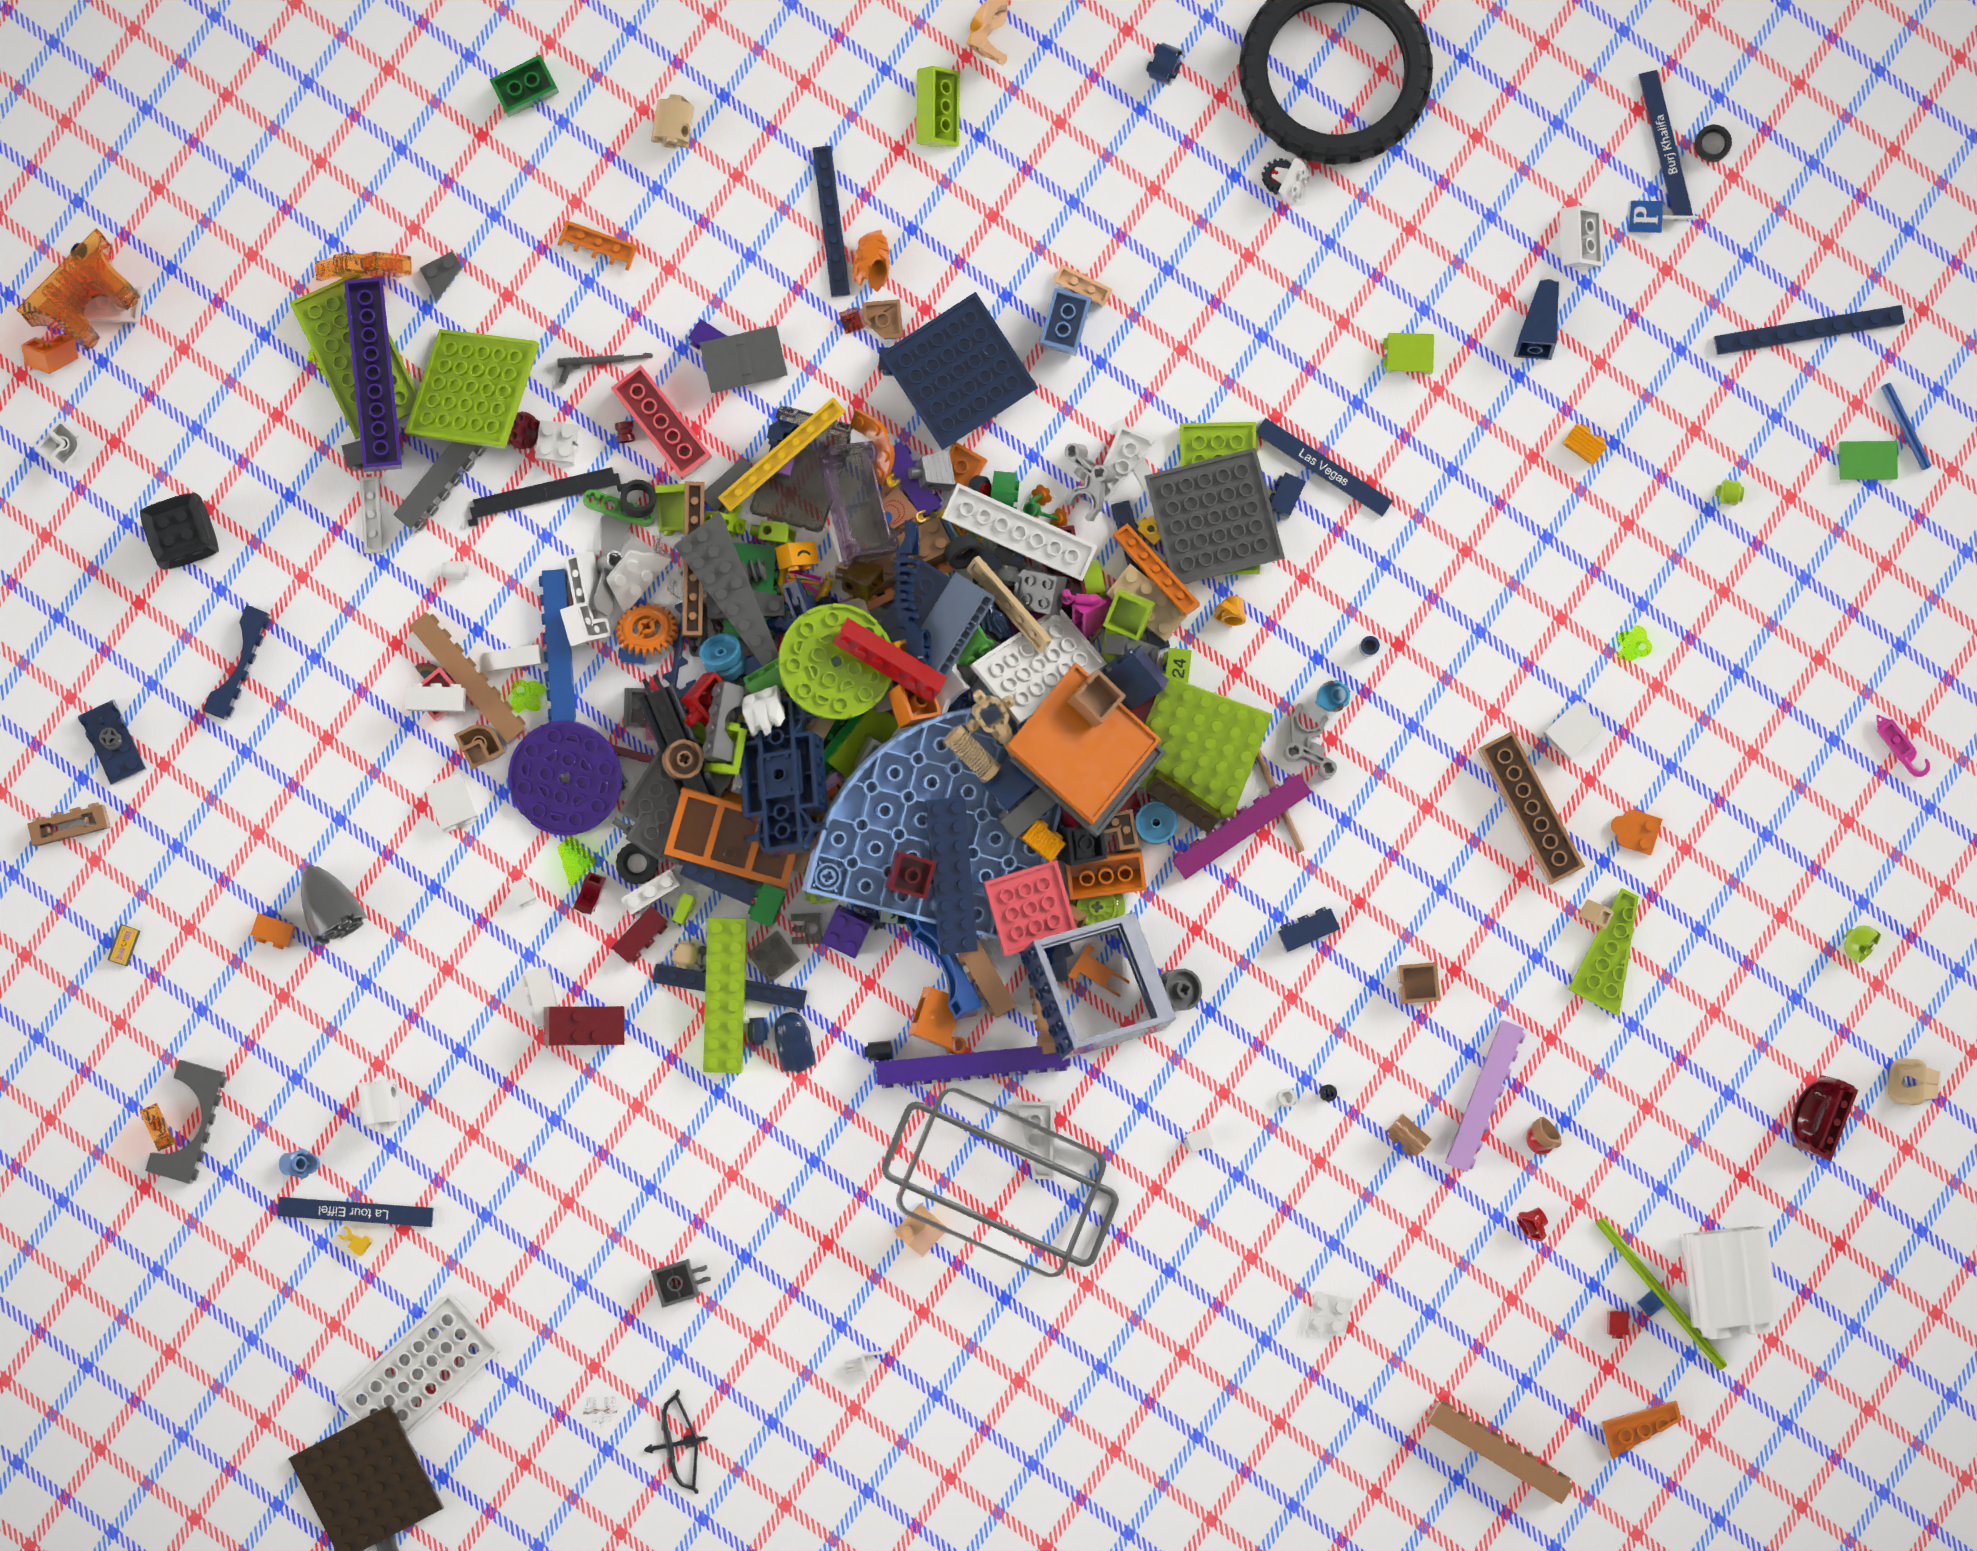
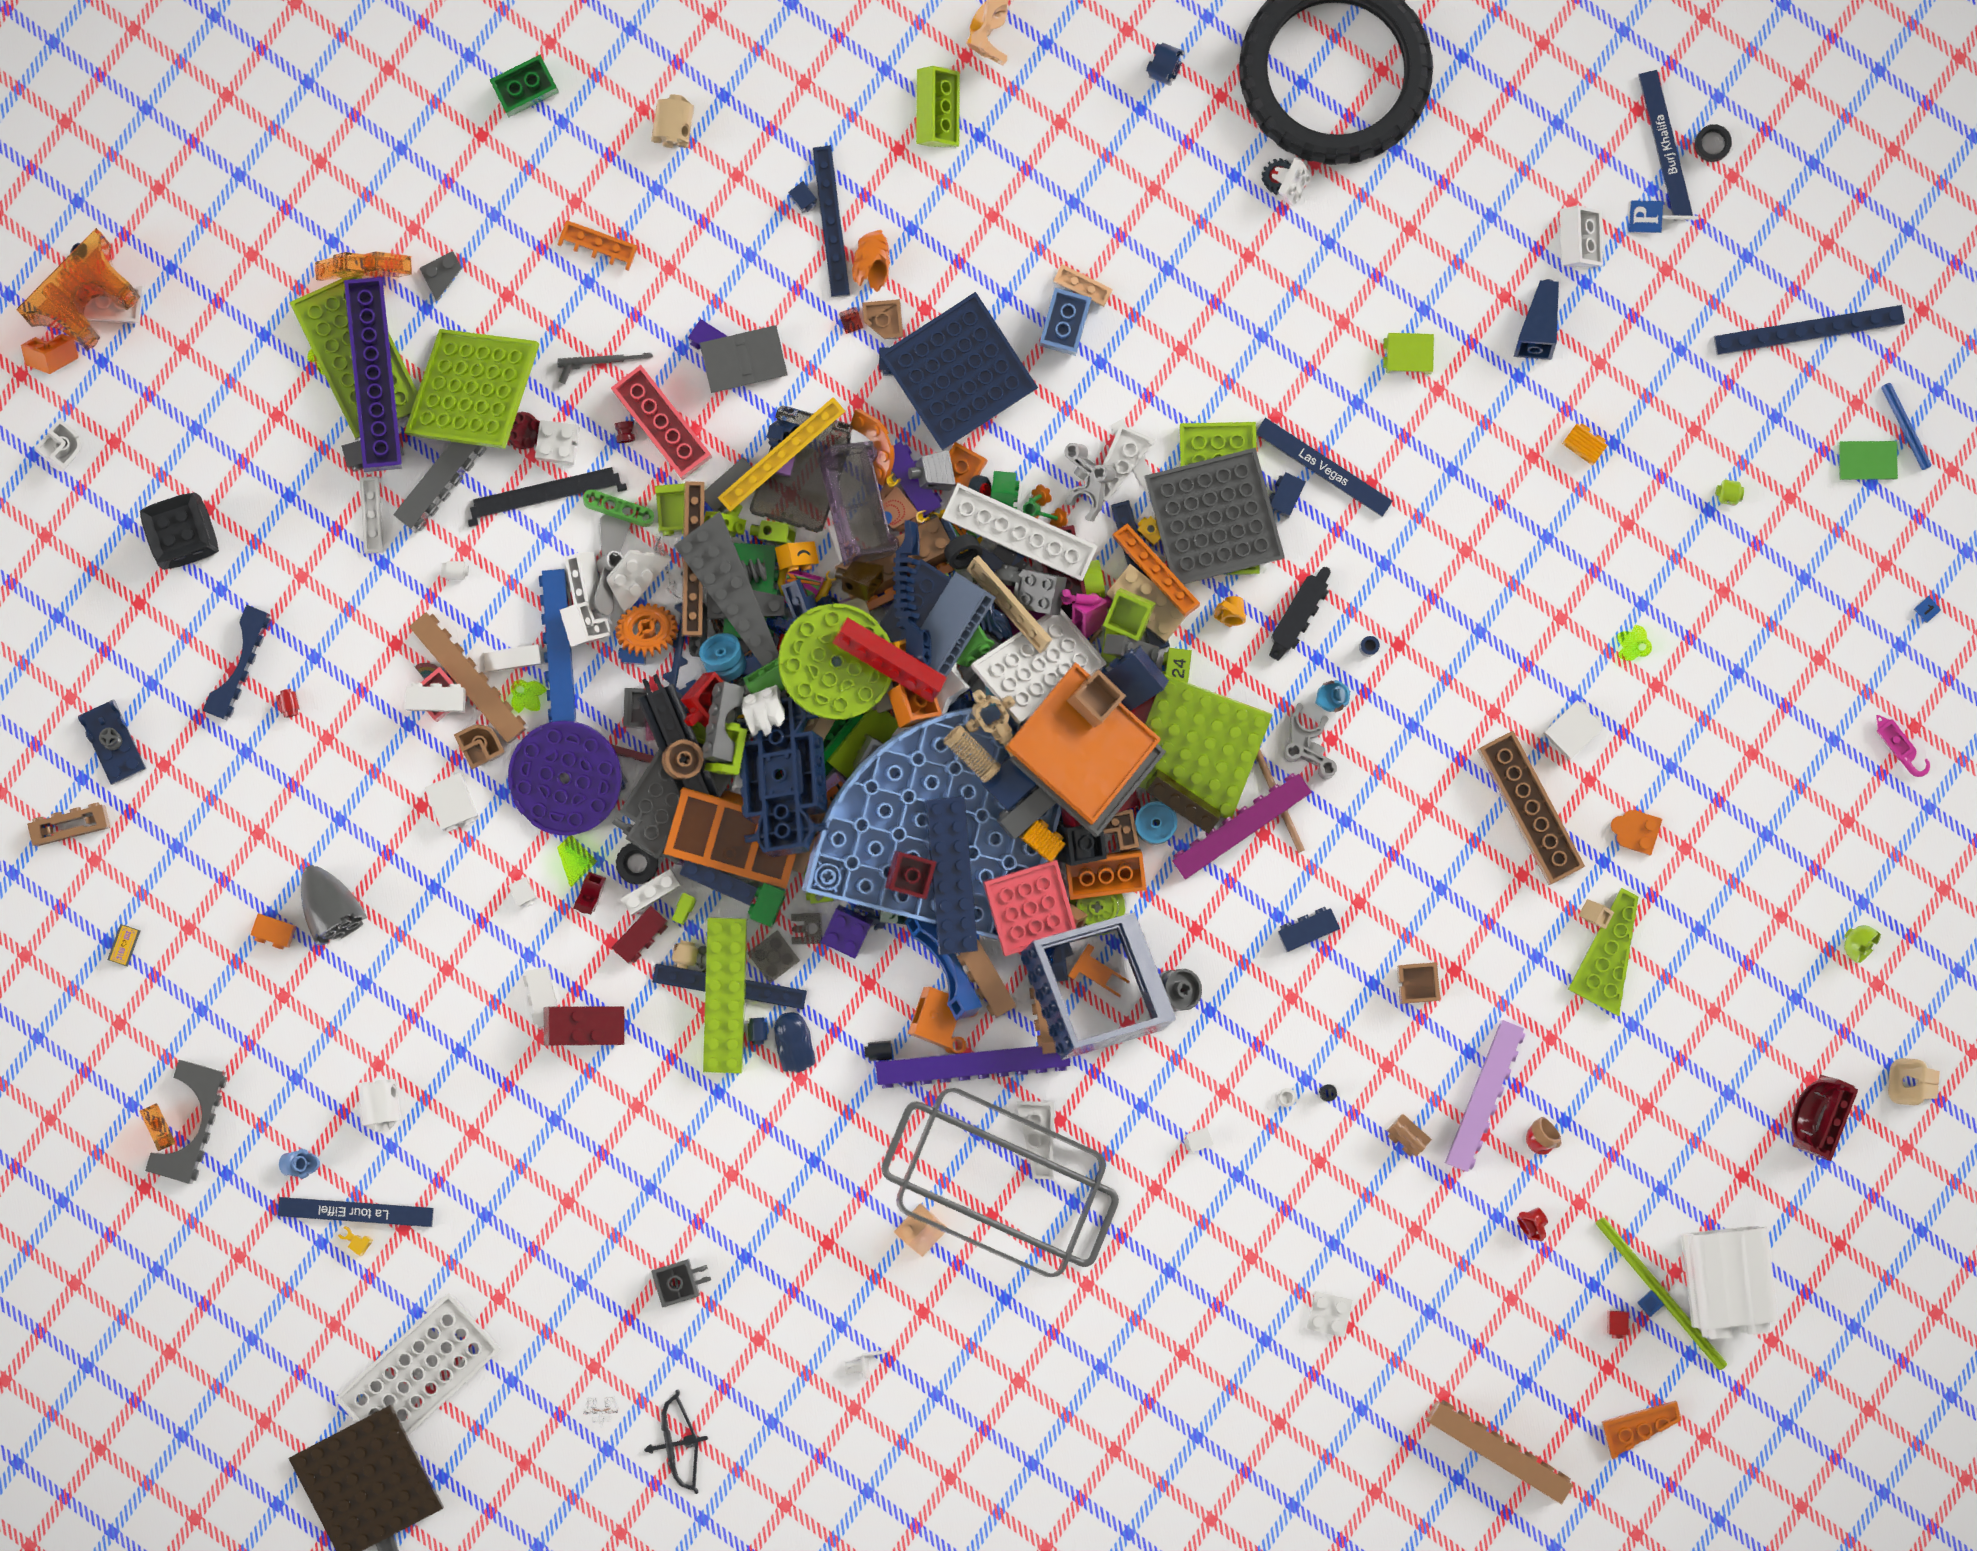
black tyre [620,479,656,518] -> none
none -> brick [277,689,300,718]
none -> dark blue brick [788,181,818,214]
none -> black hinge [1269,566,1331,661]
none -> blue tile [1914,596,1941,623]

